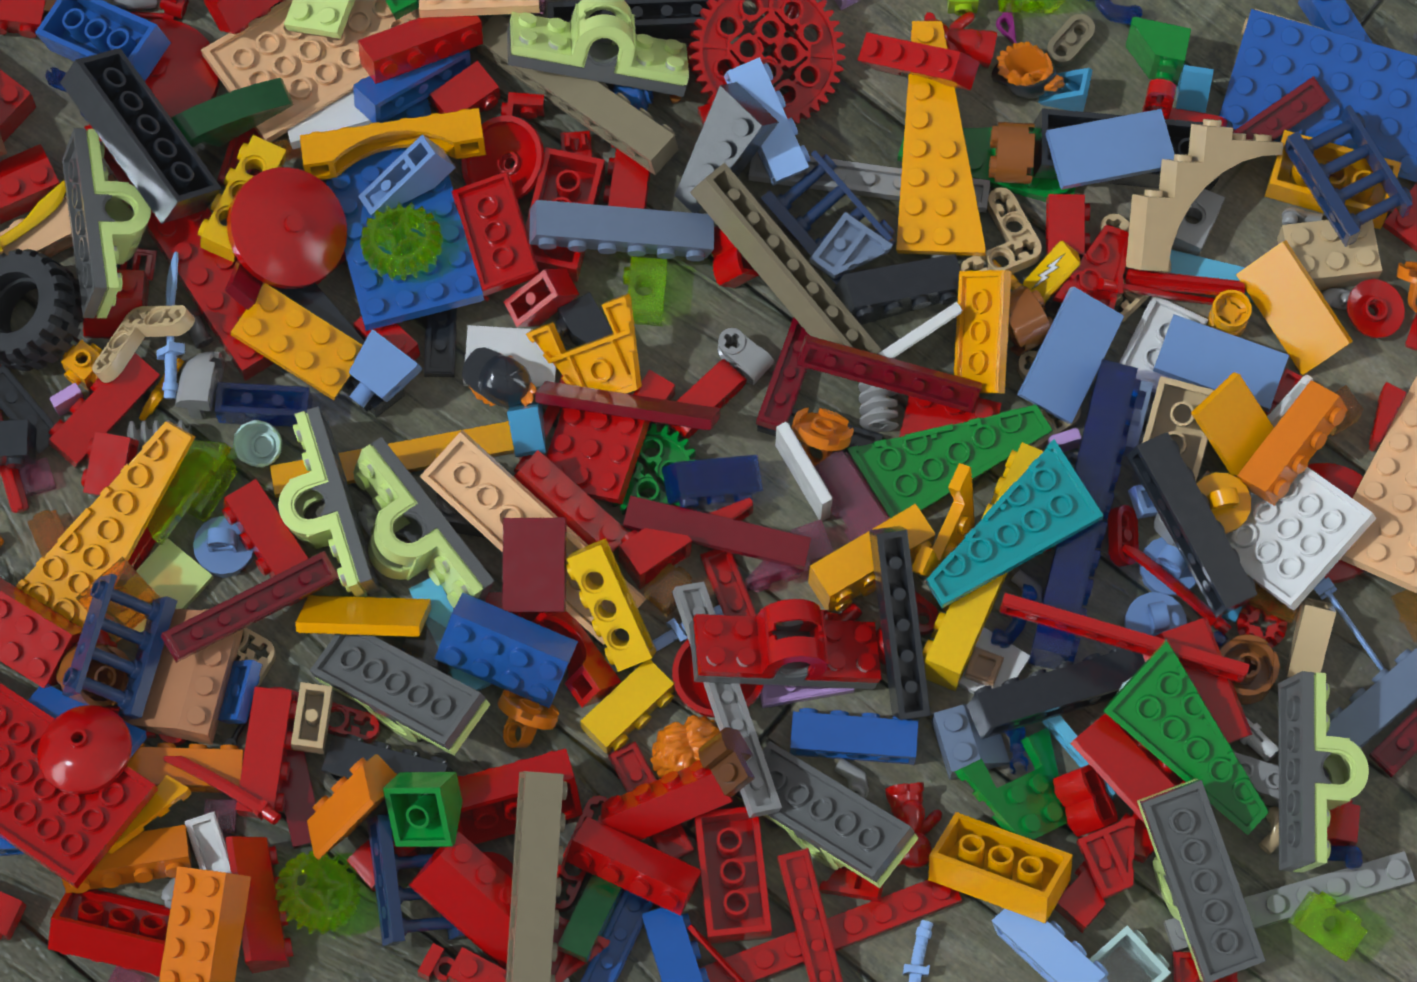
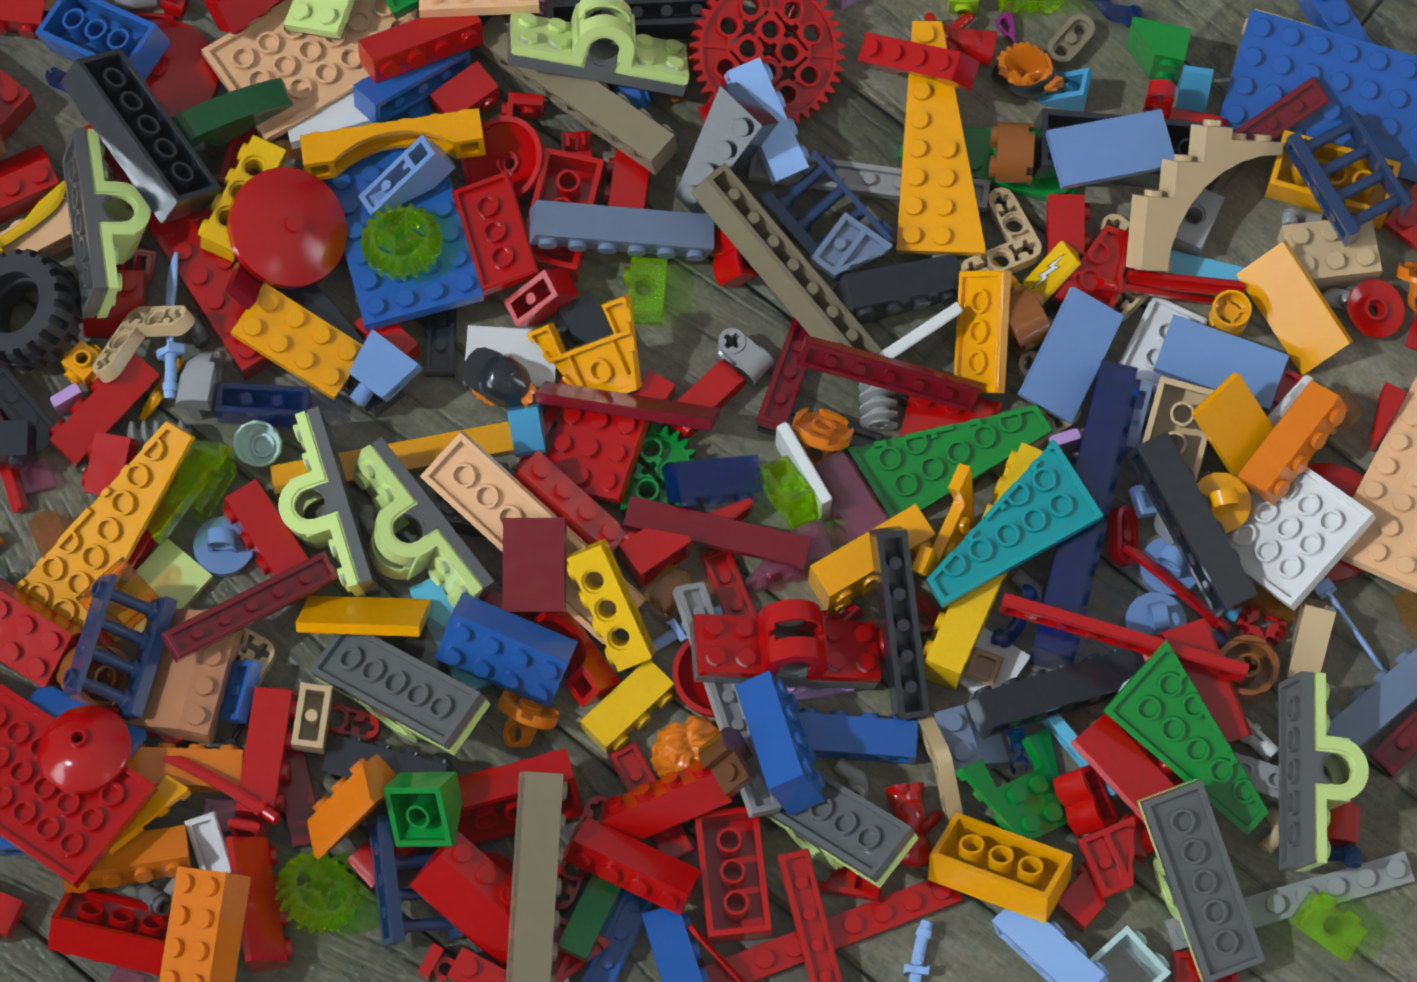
none -> dark grey pin [135,882,172,916]
none -> red slope [227,816,270,837]
none -> blue brick [735,670,825,816]
none -> clear neon green brick [760,455,819,530]
none -> tan beam [915,711,963,824]

